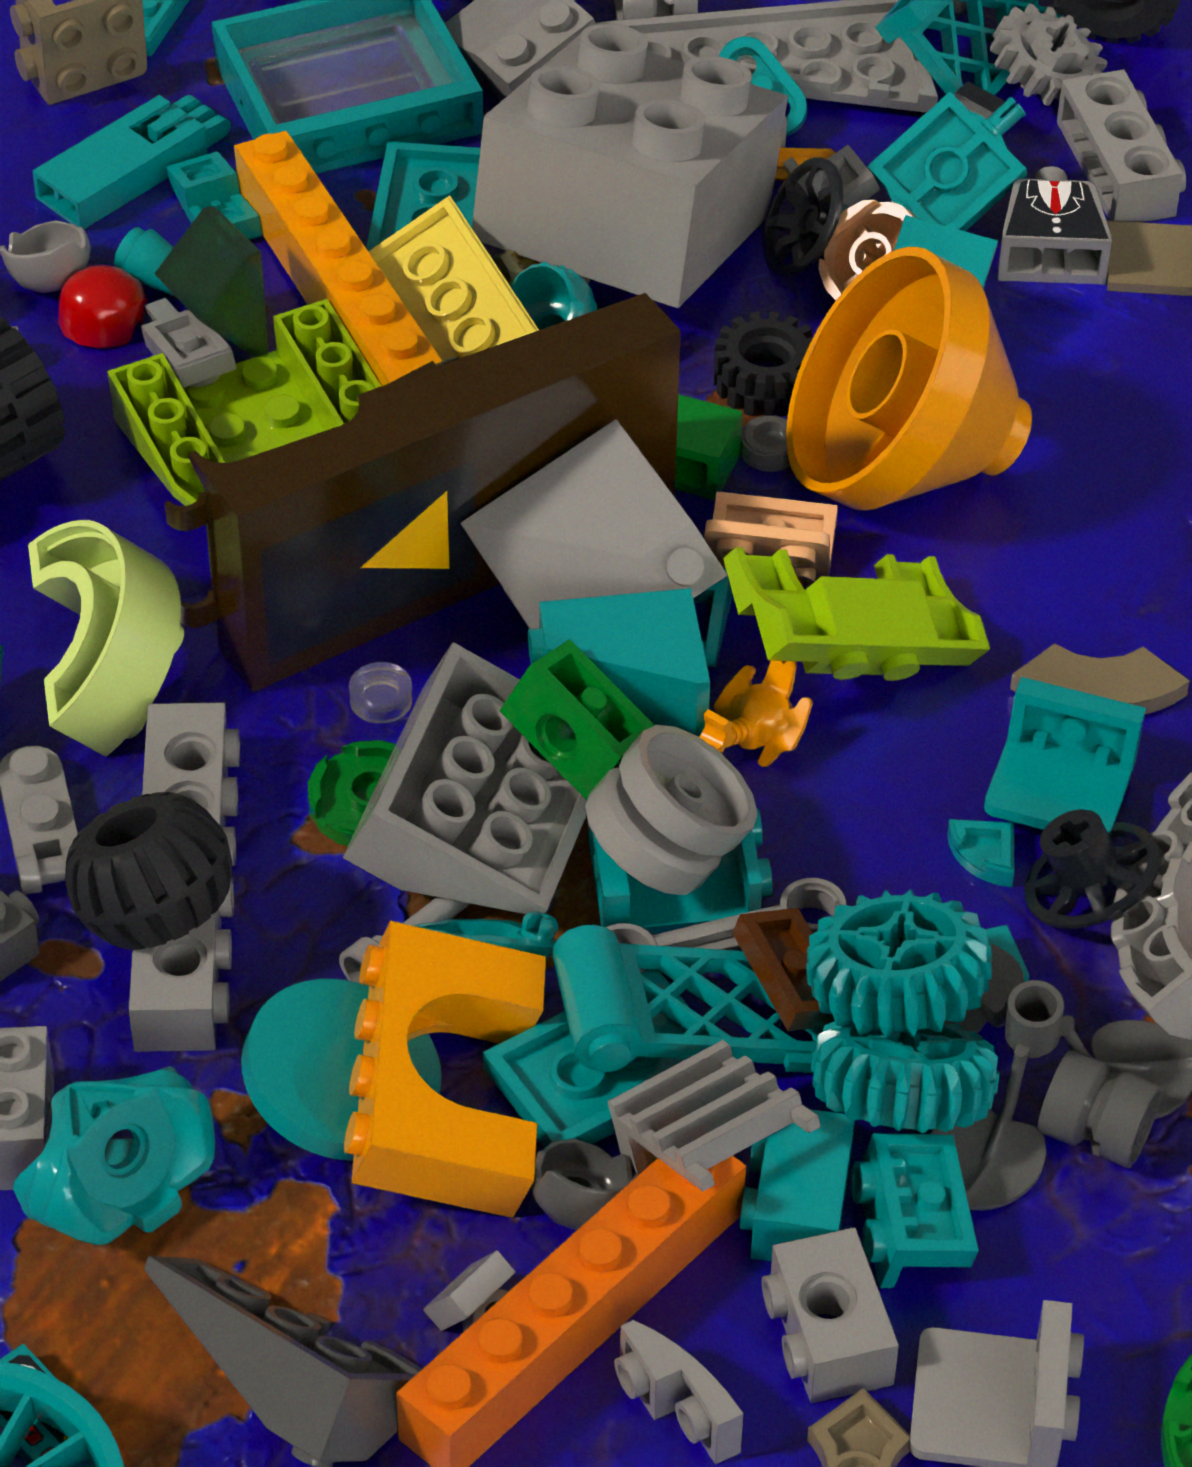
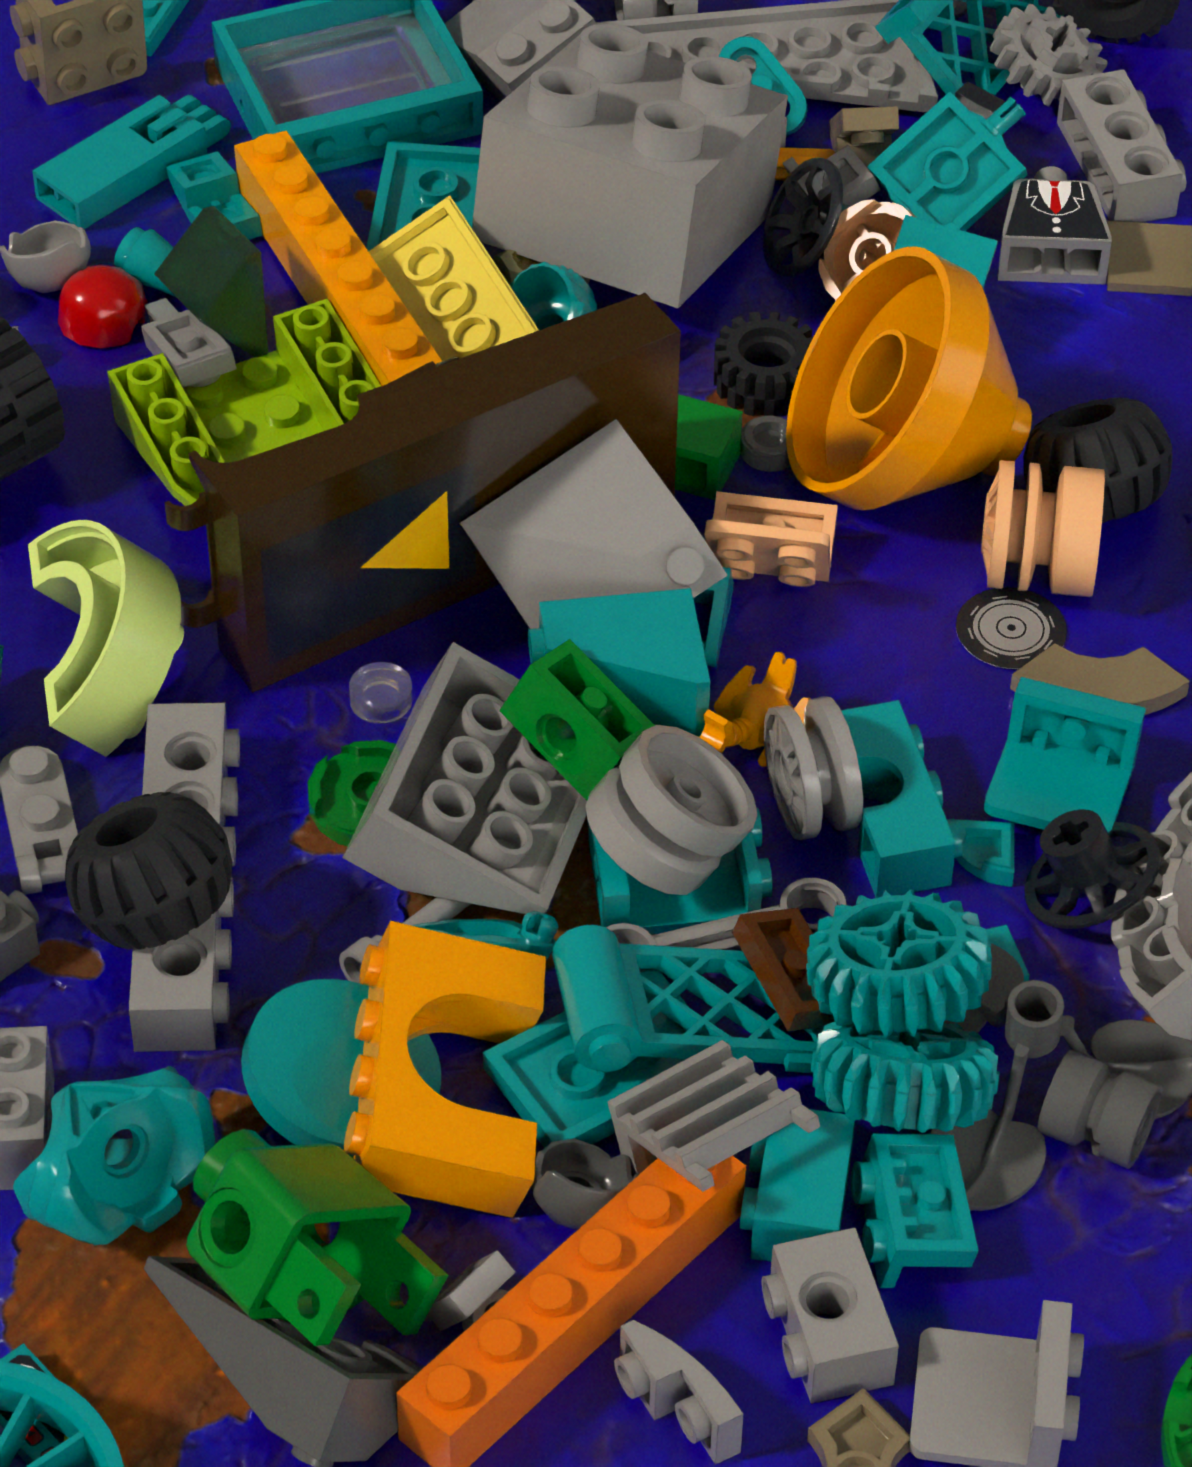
lime bracket [723,547,990,681] -> none
none -> green piece [186,1129,449,1346]
none -> light grey wheel [764,696,863,840]
none -> dark tan slope [829,106,899,167]
none -> teal arch [841,700,963,898]
none -> sticker [956,587,1067,669]
none -> light nougat wheel [981,460,1105,597]
none -> black wheel [1023,397,1172,523]

